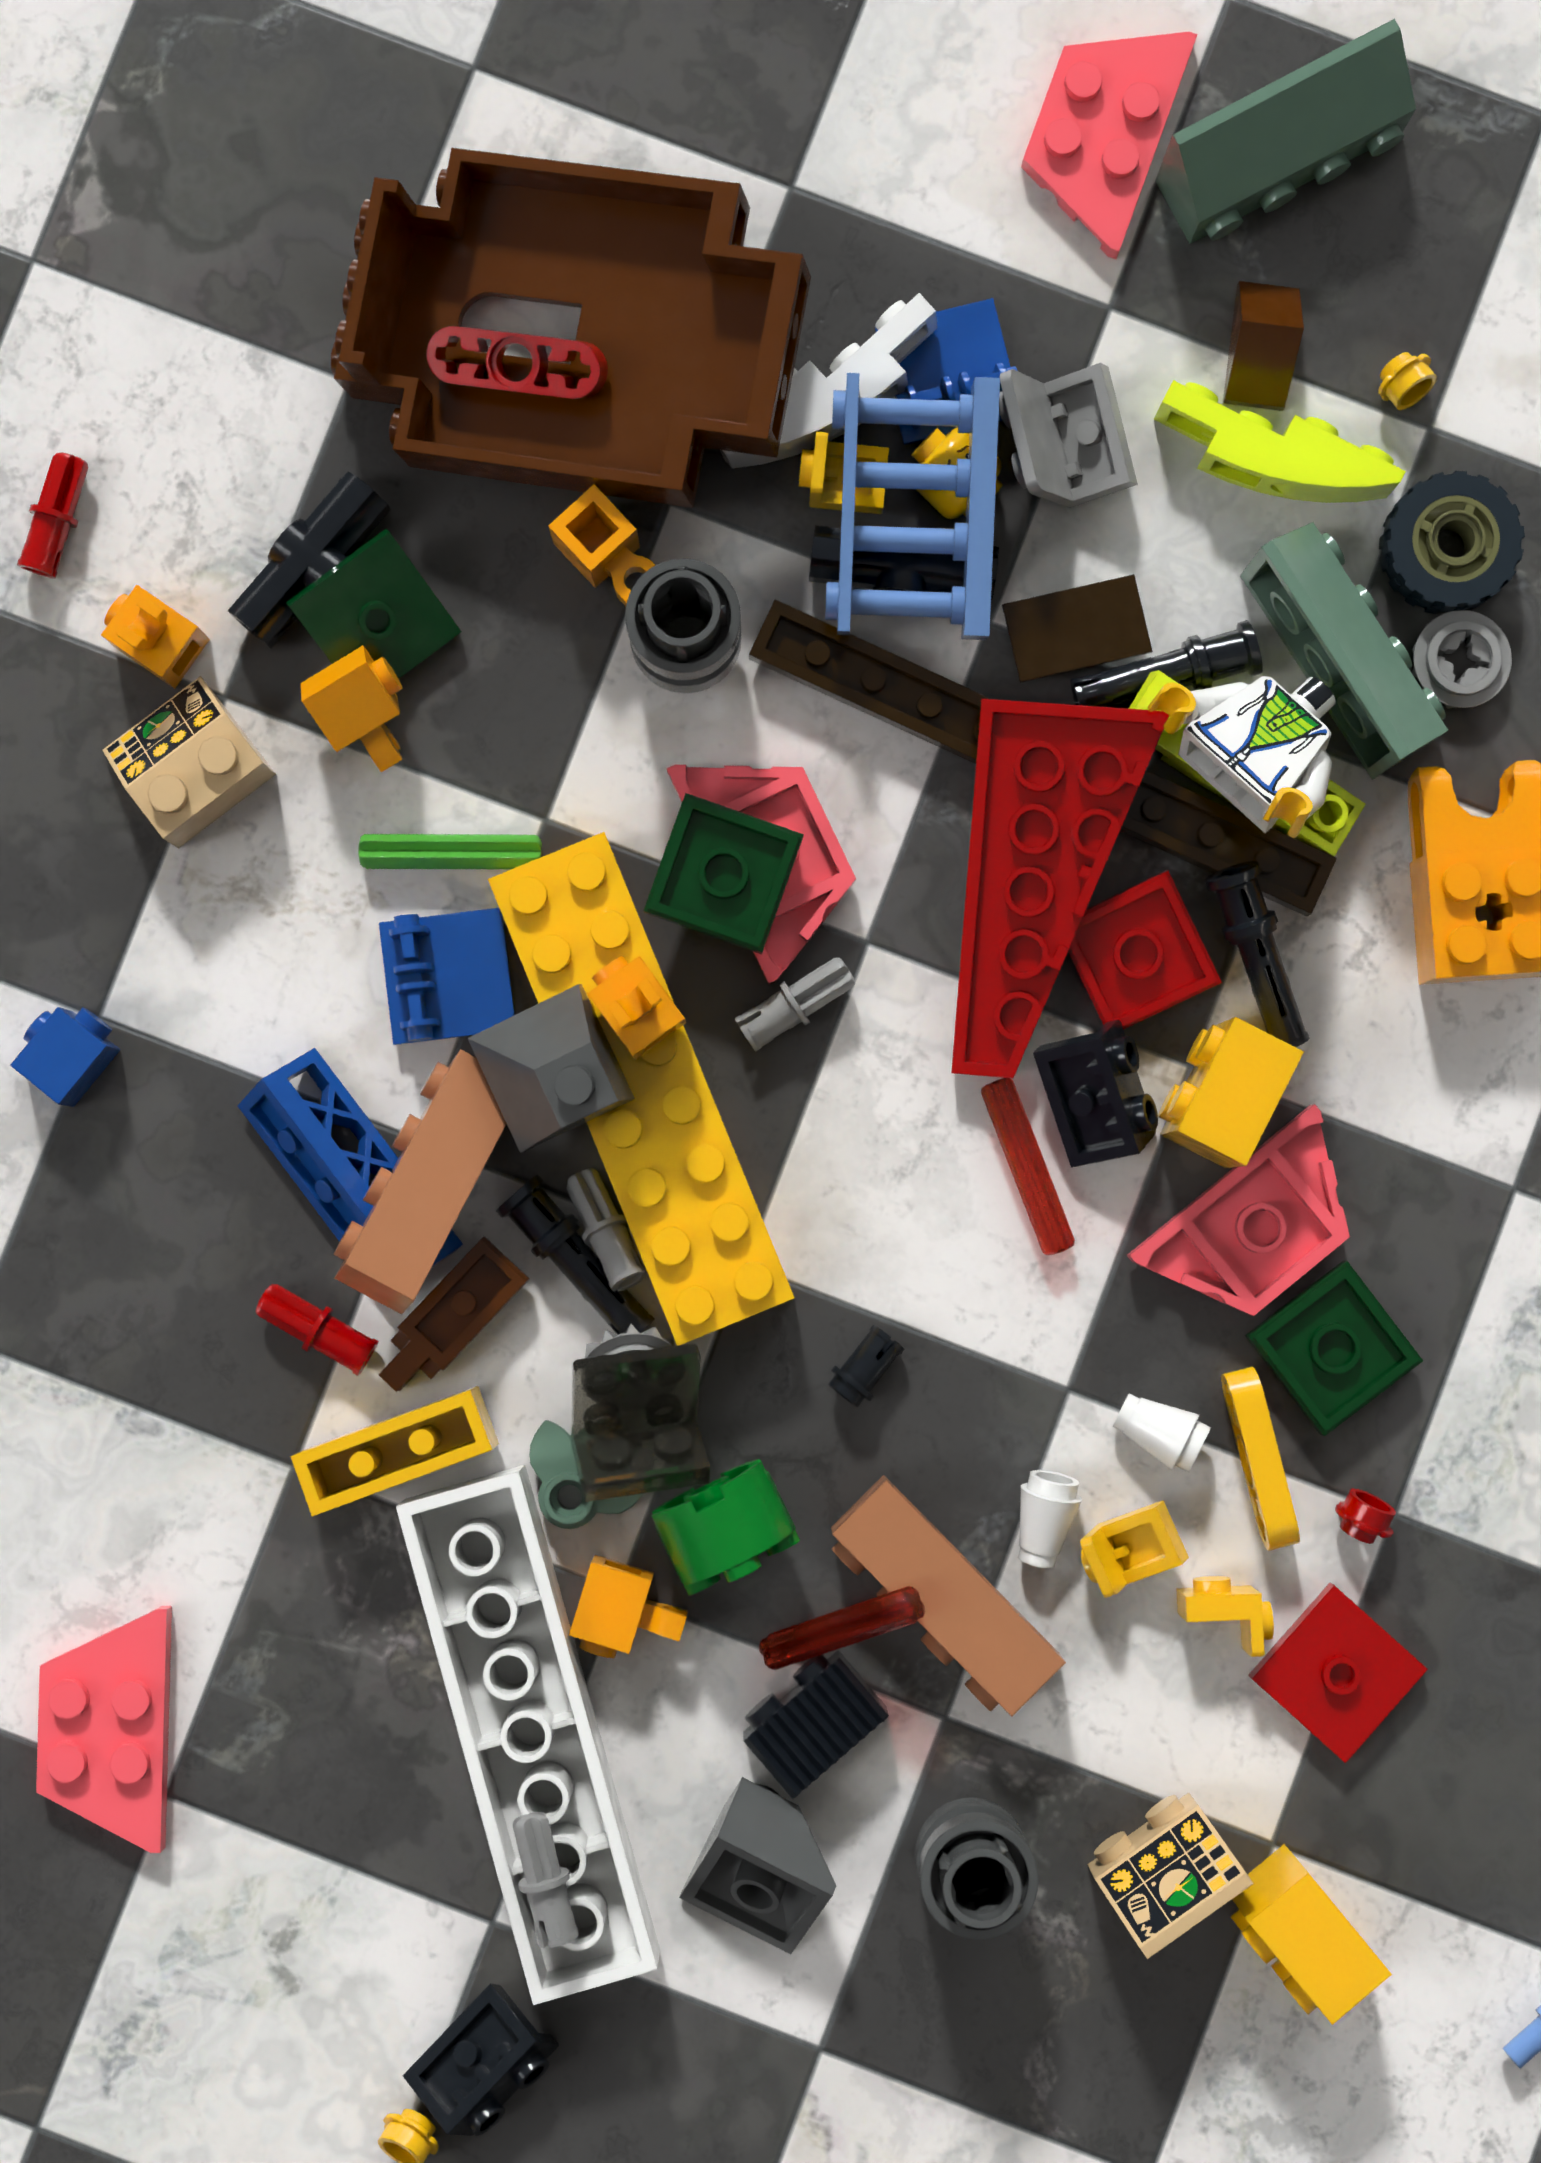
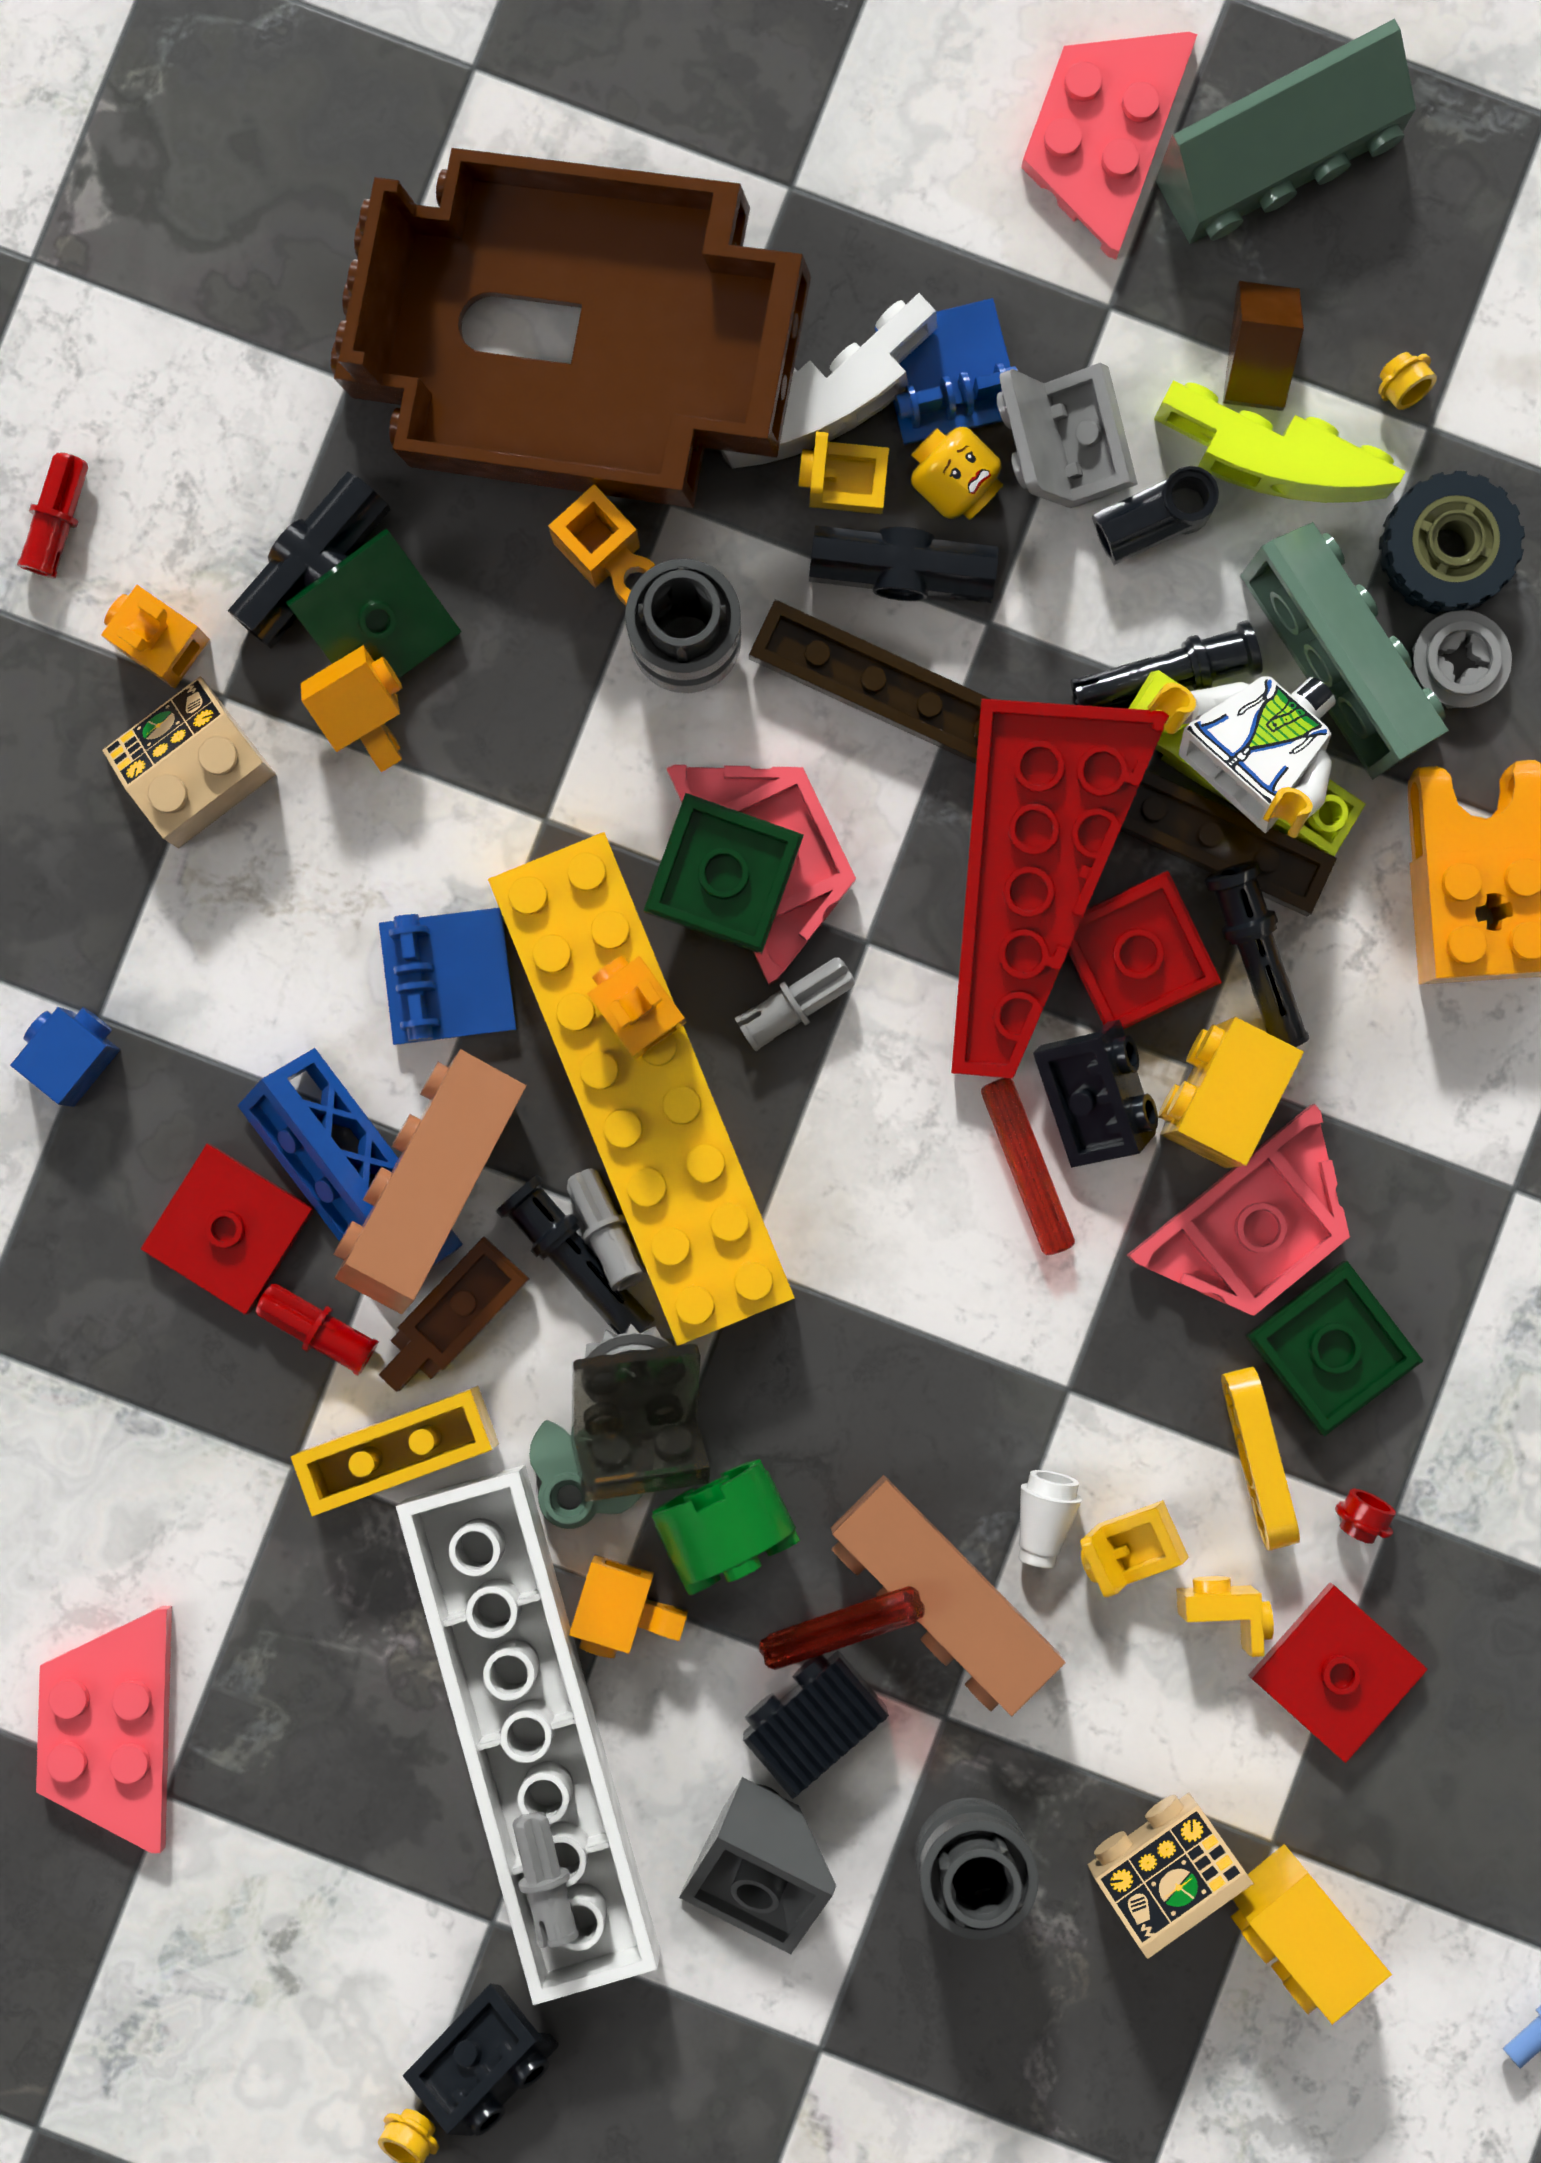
bright green axle [358,834,542,869] -> none
red beam [426,326,608,399] -> none
dark grey slope [468,984,635,1153] -> none
medium blue fence [825,373,1000,640] -> none
black pin [828,1325,905,1407] -> none
dark brown piece [1002,574,1153,683] -> none
white cone [1113,1393,1211,1472] -> none
none -> red plate [140,1144,315,1315]
none -> black piece [1092,466,1219,565]

